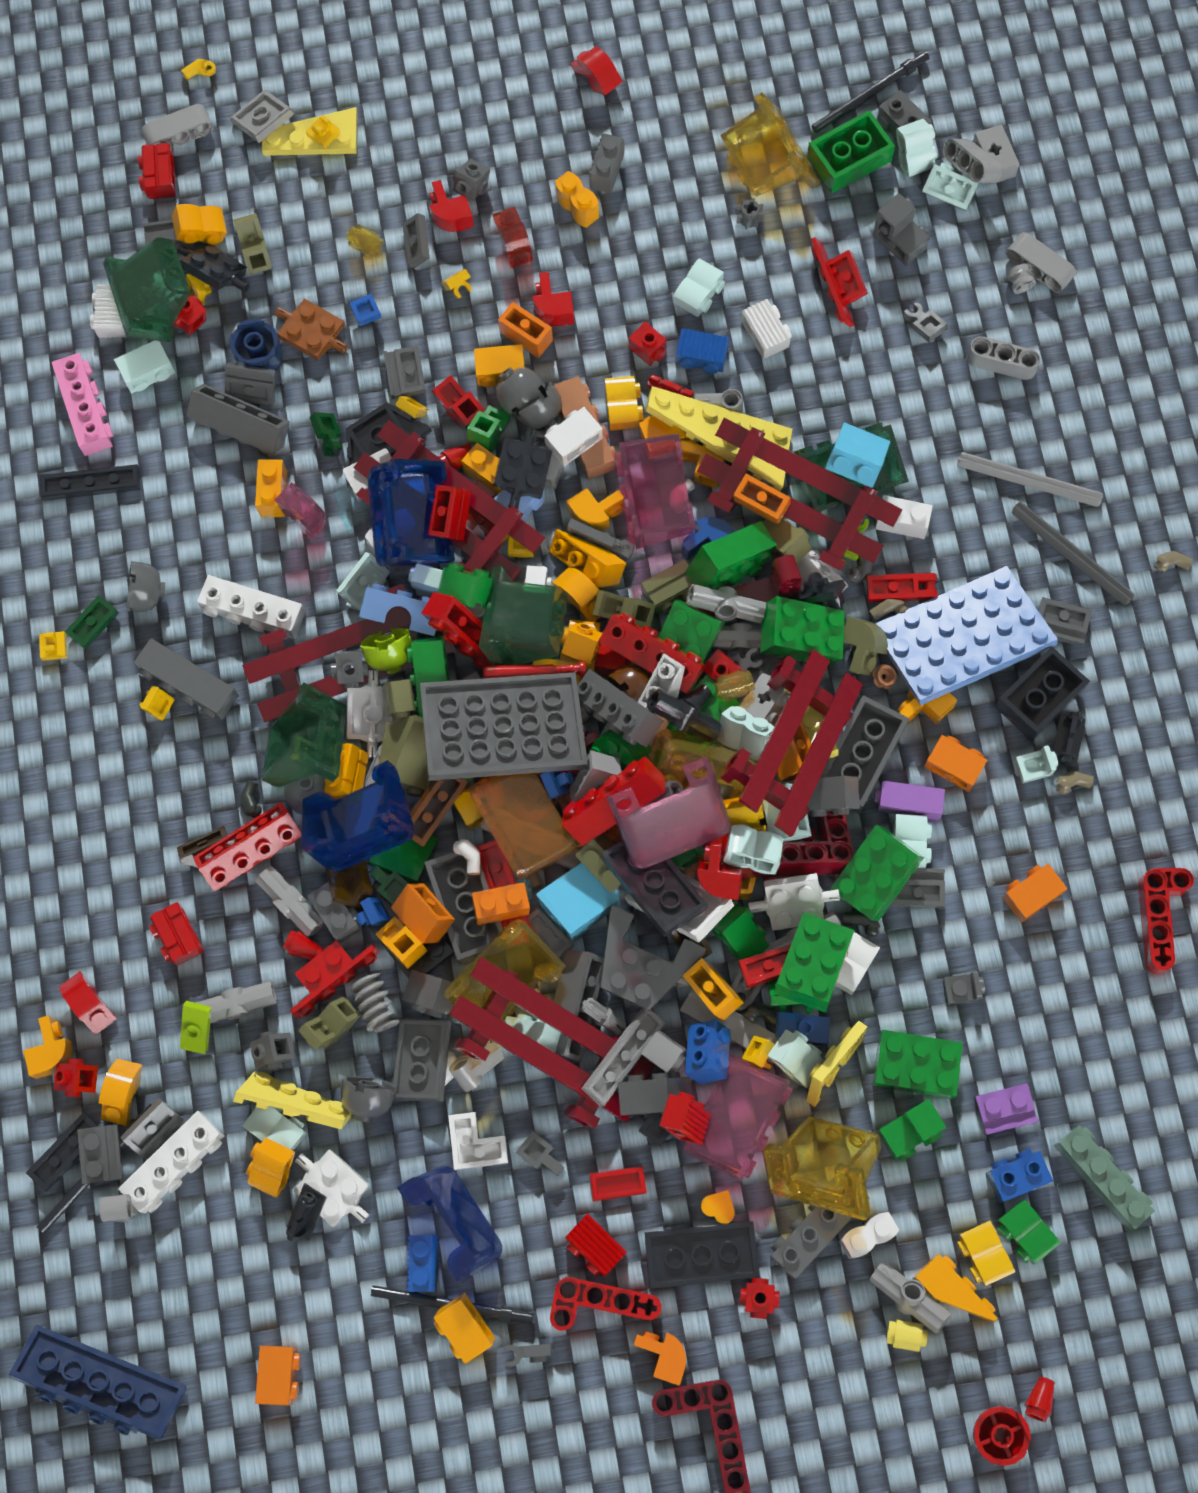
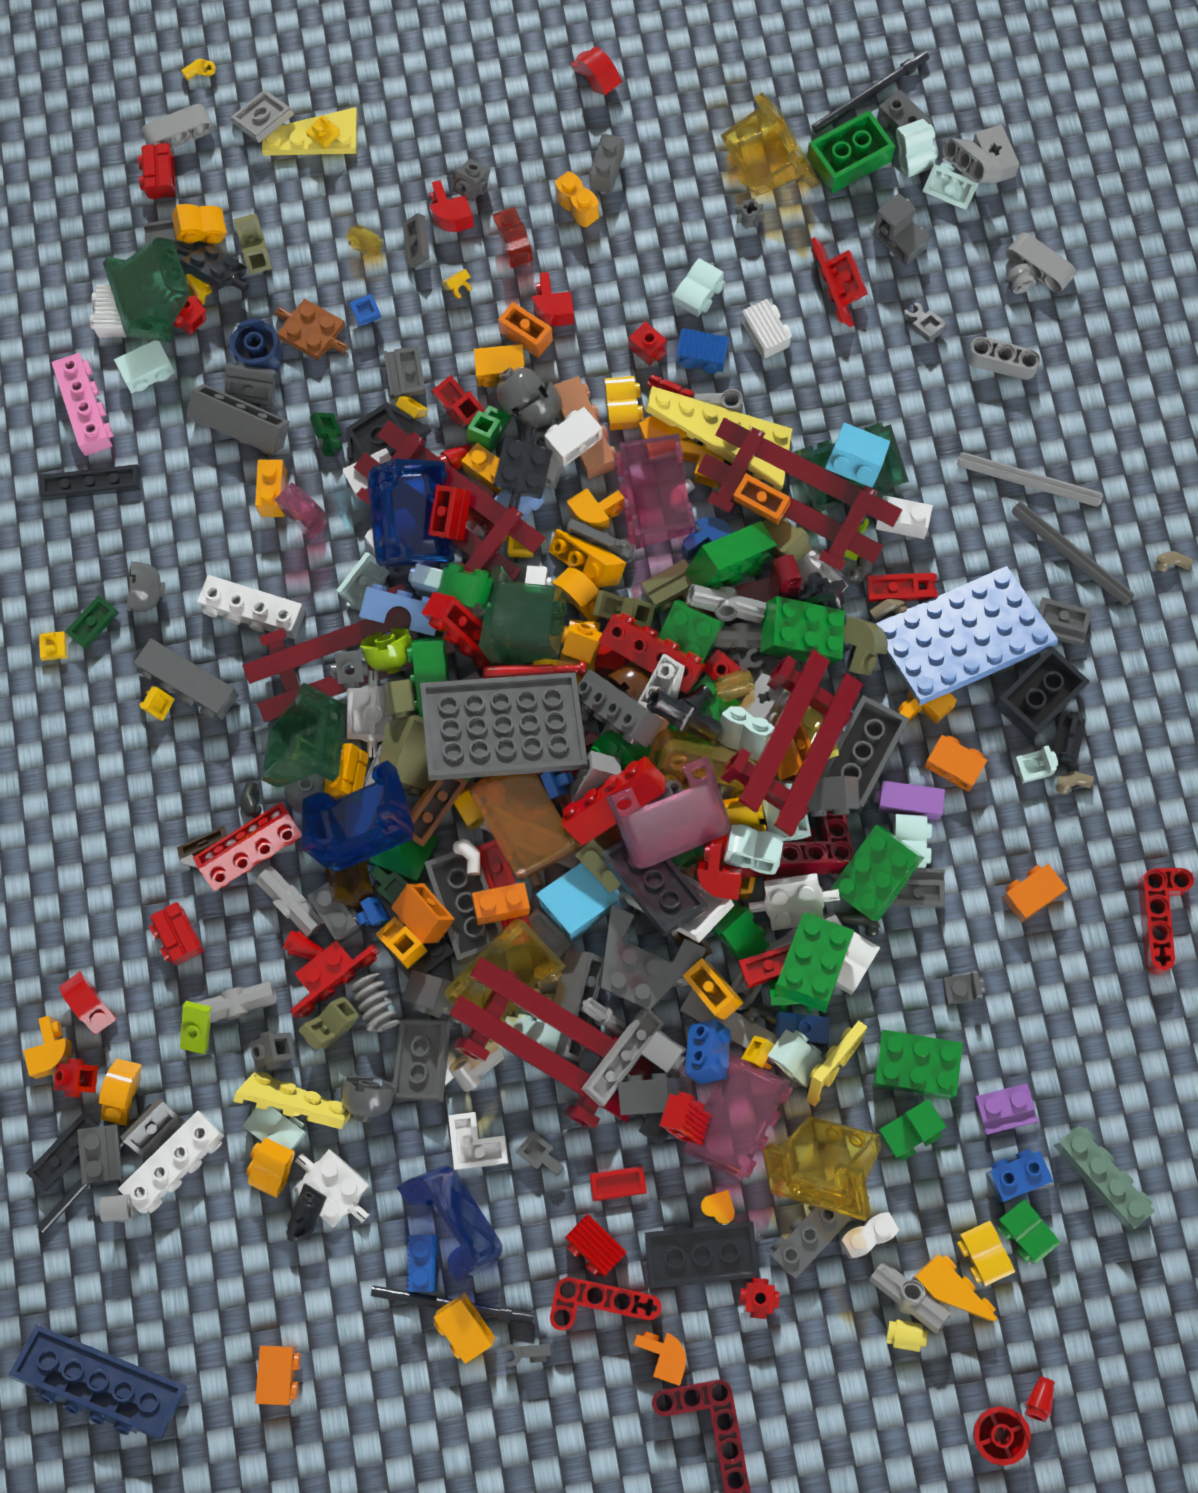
nougat plate [872,664,897,689] -> none

